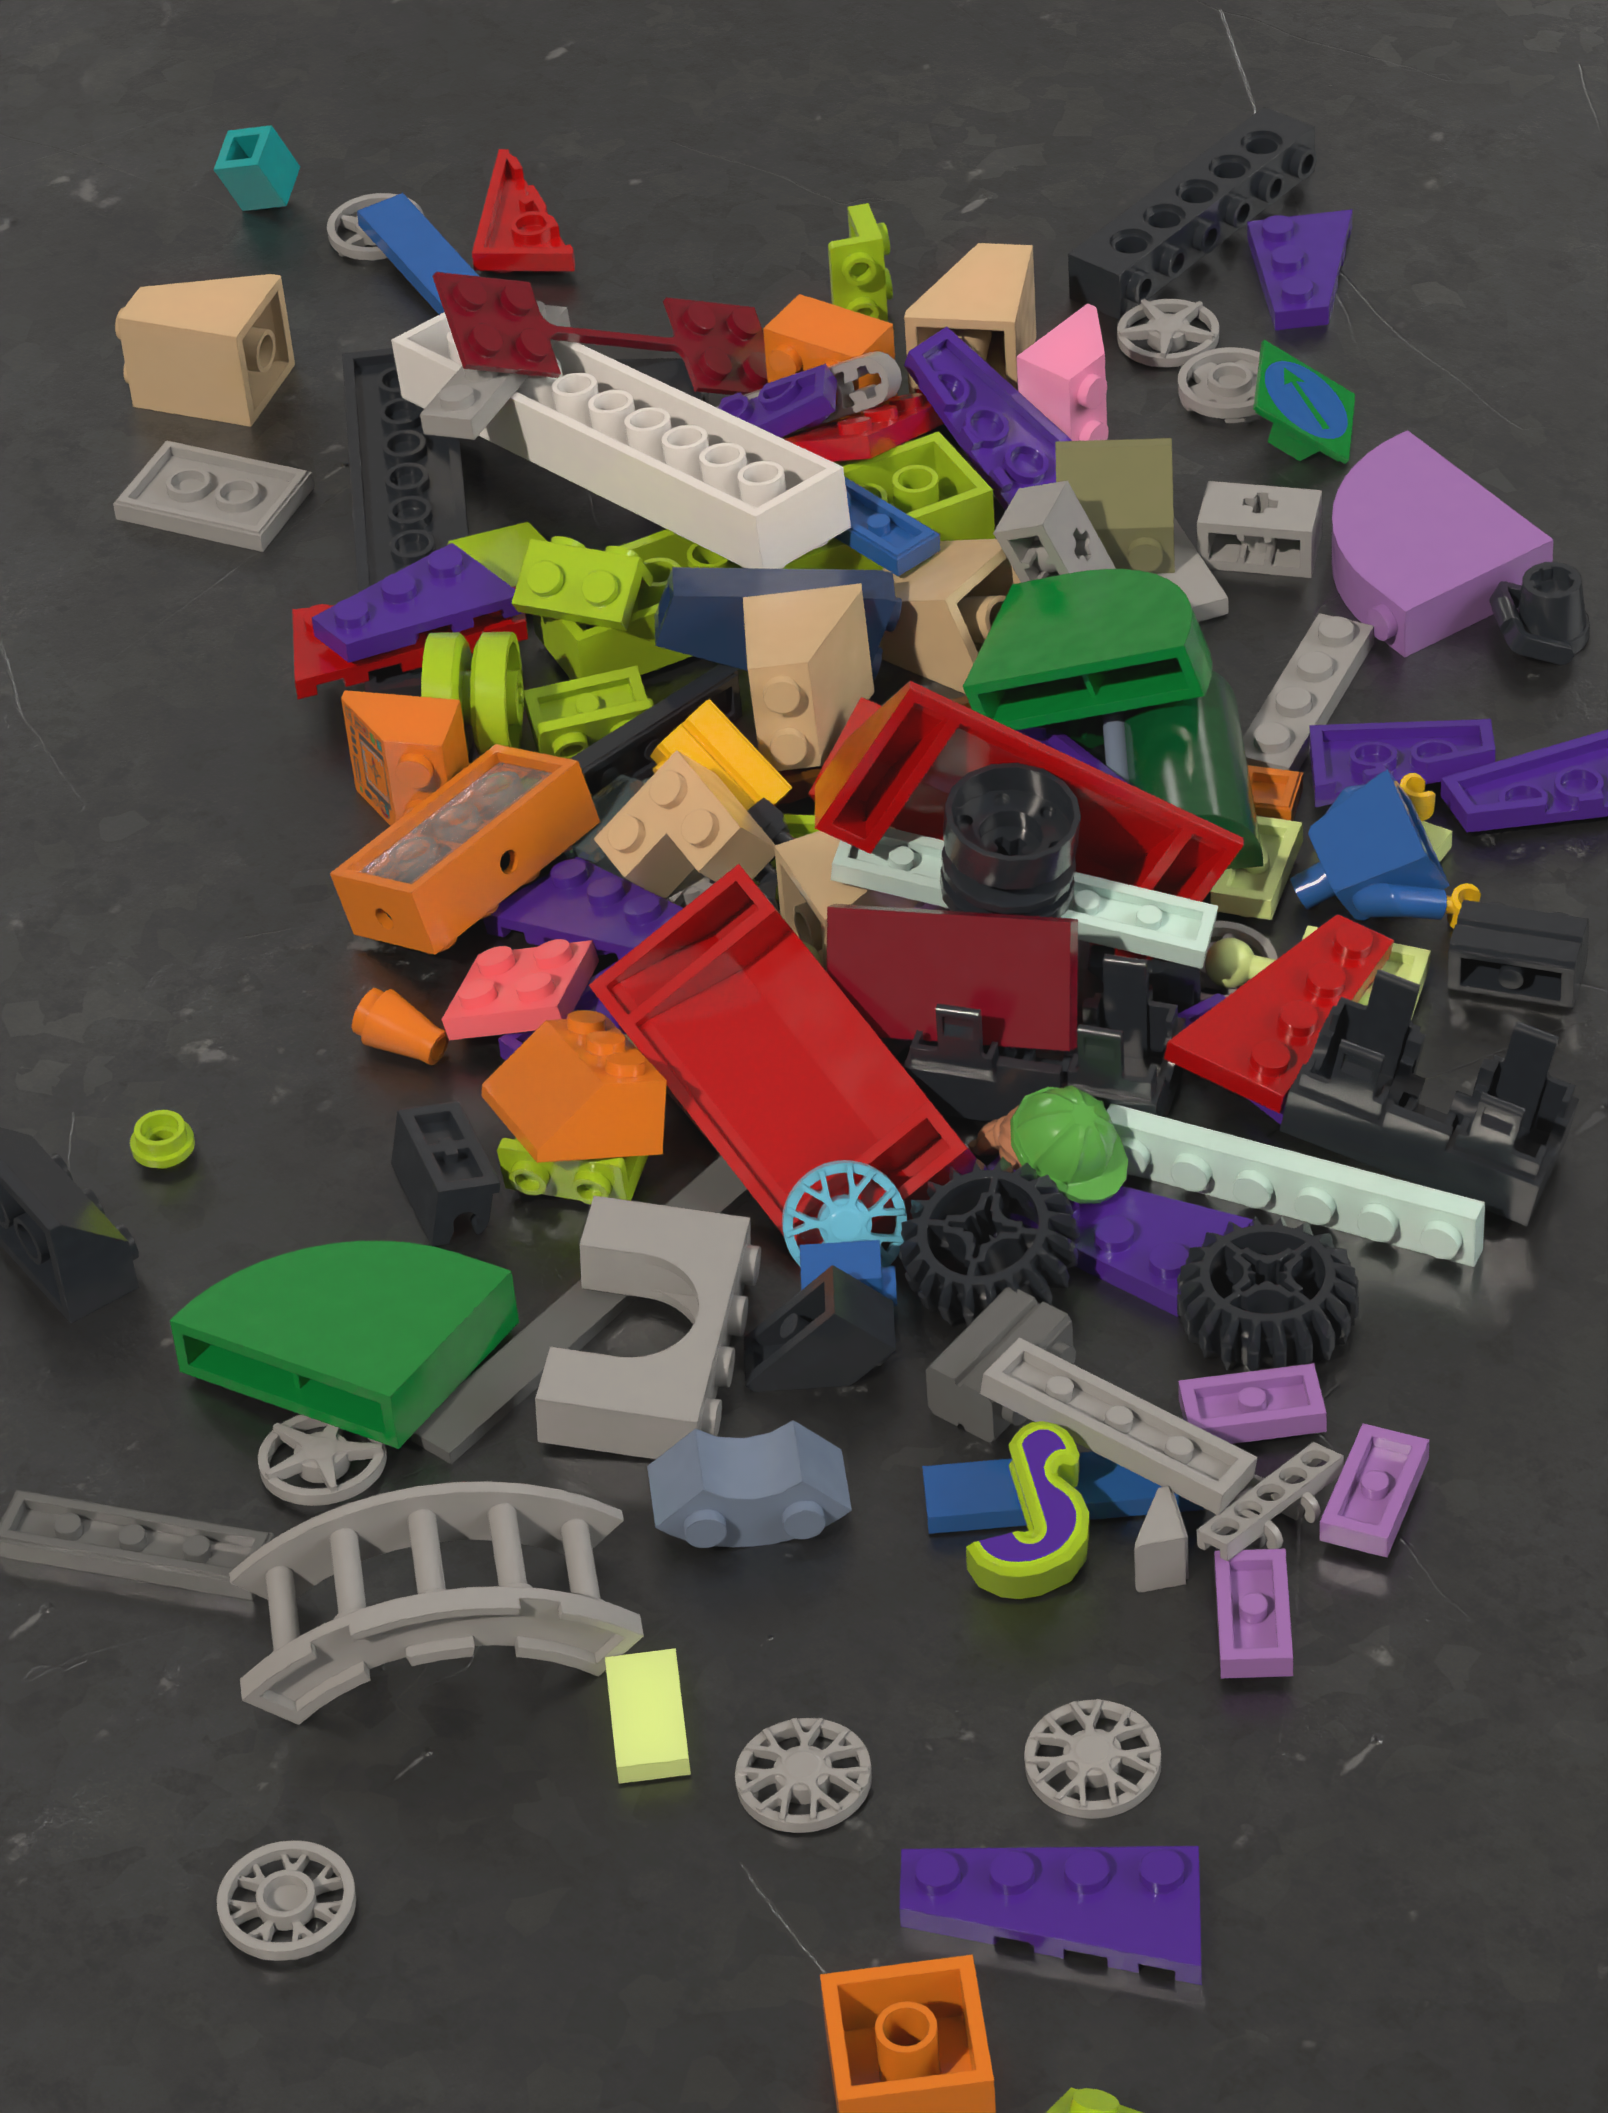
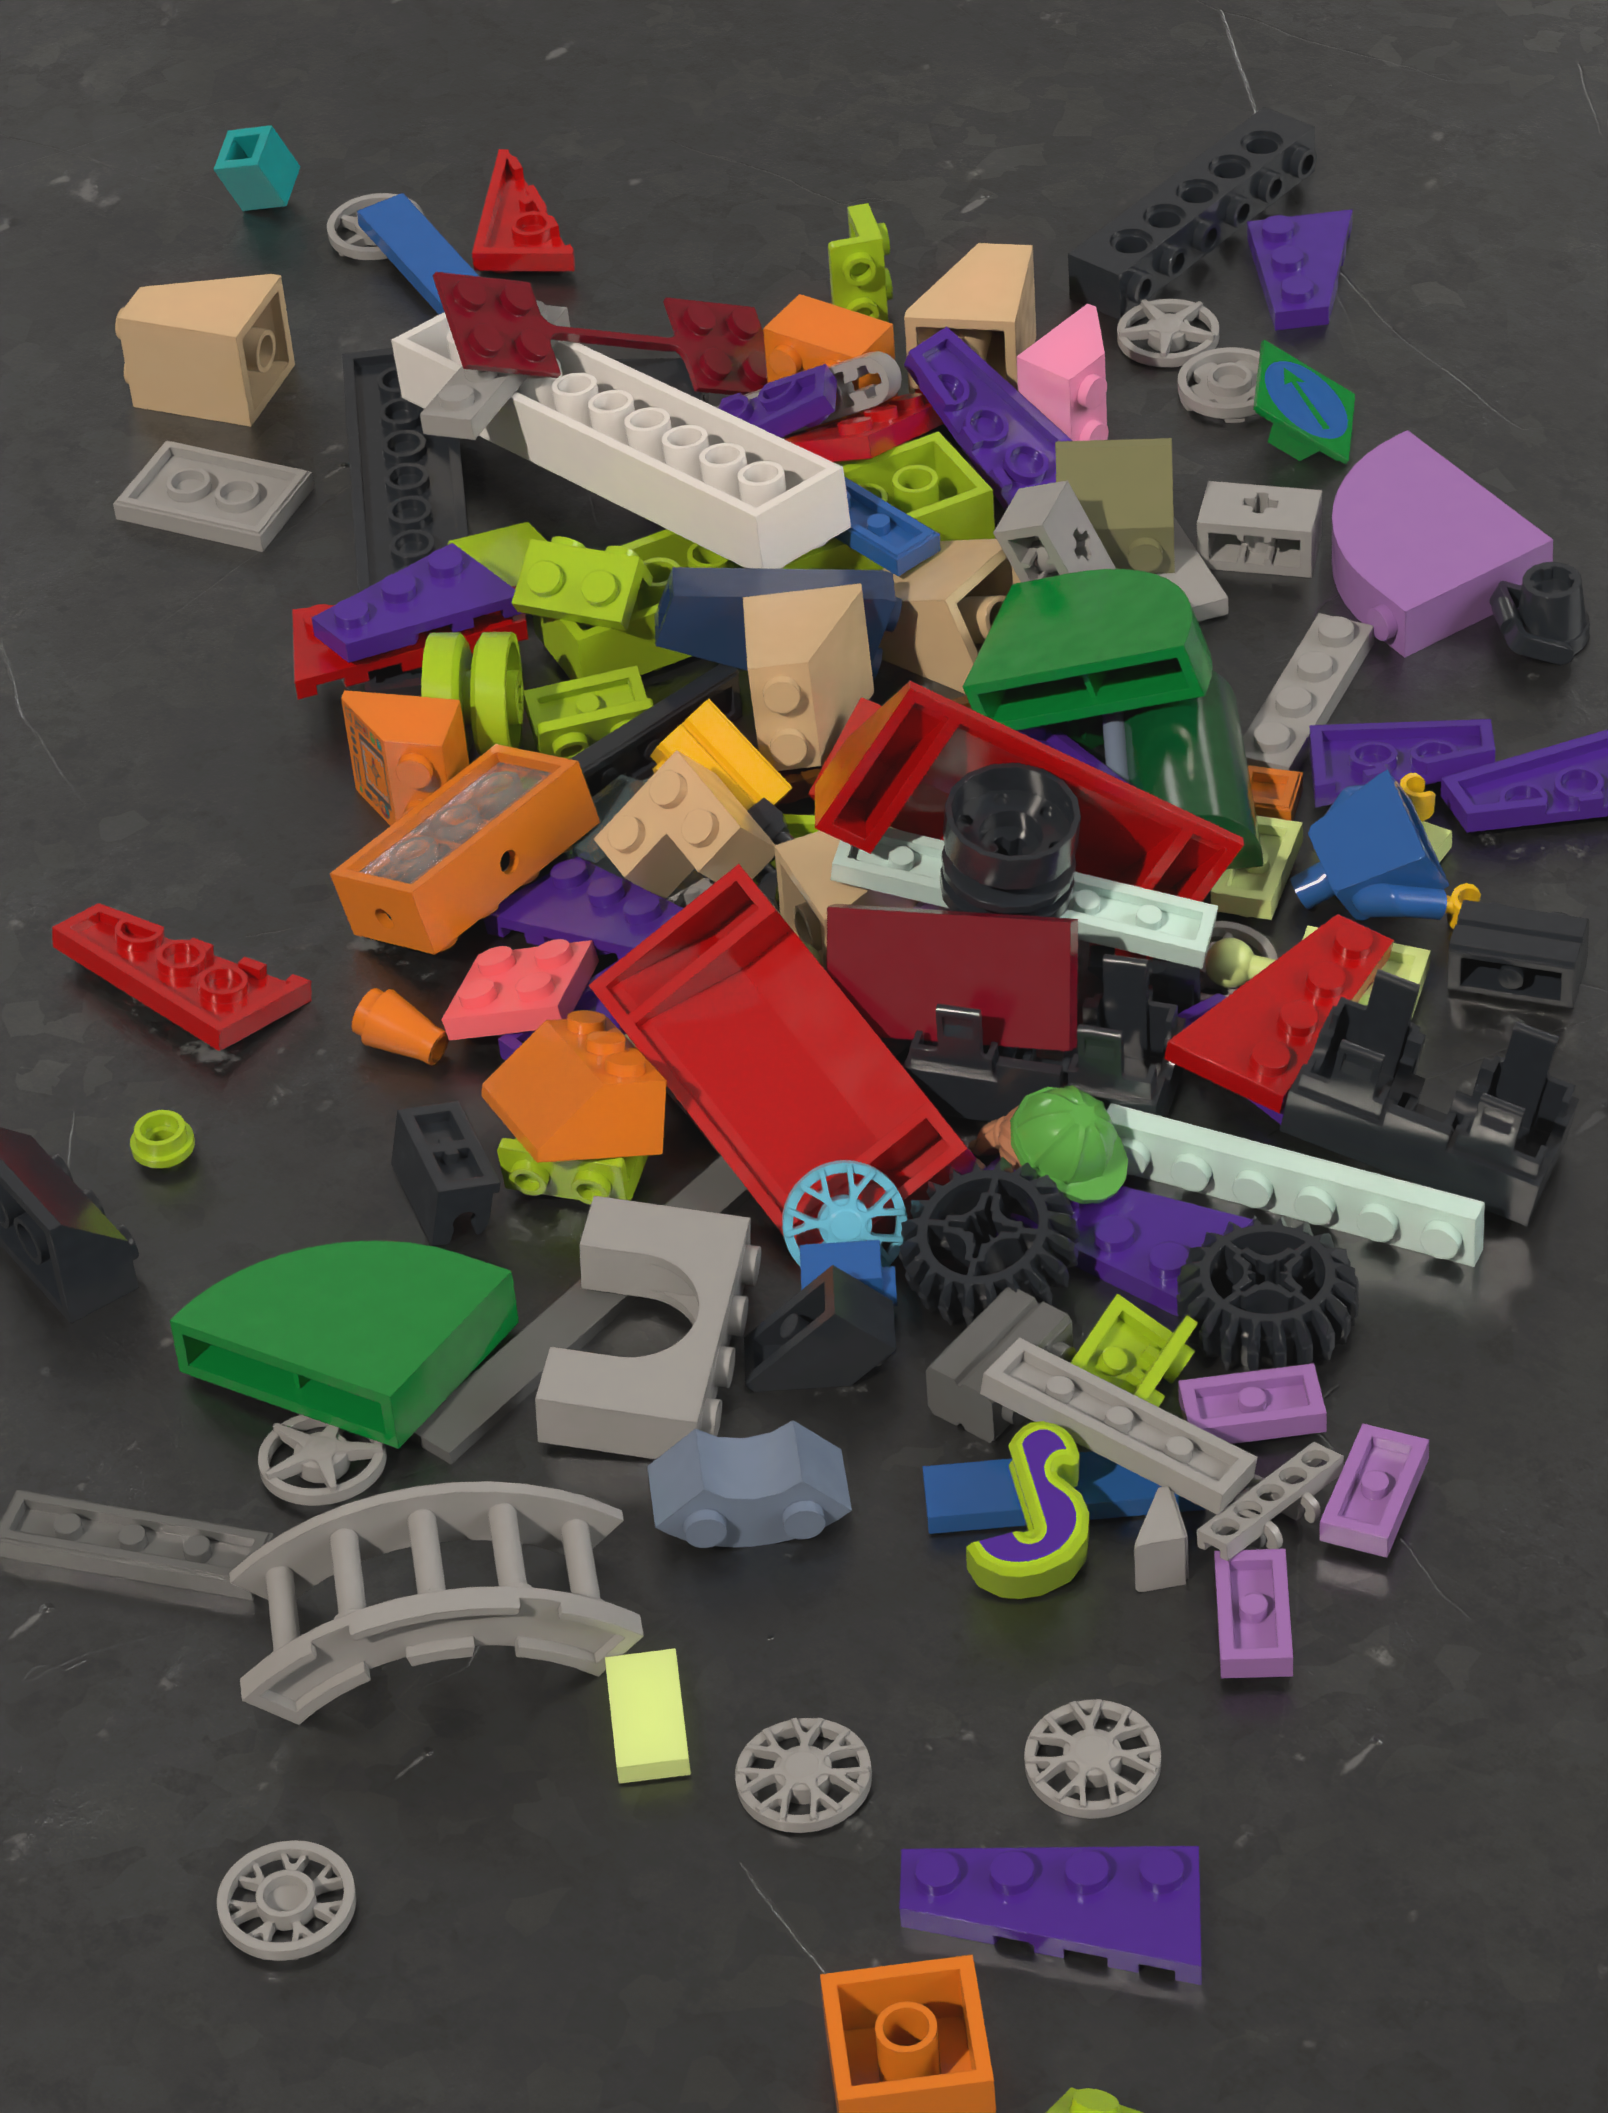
none -> red wing [52,903,312,1052]
none -> lime bracket [1070,1294,1198,1407]

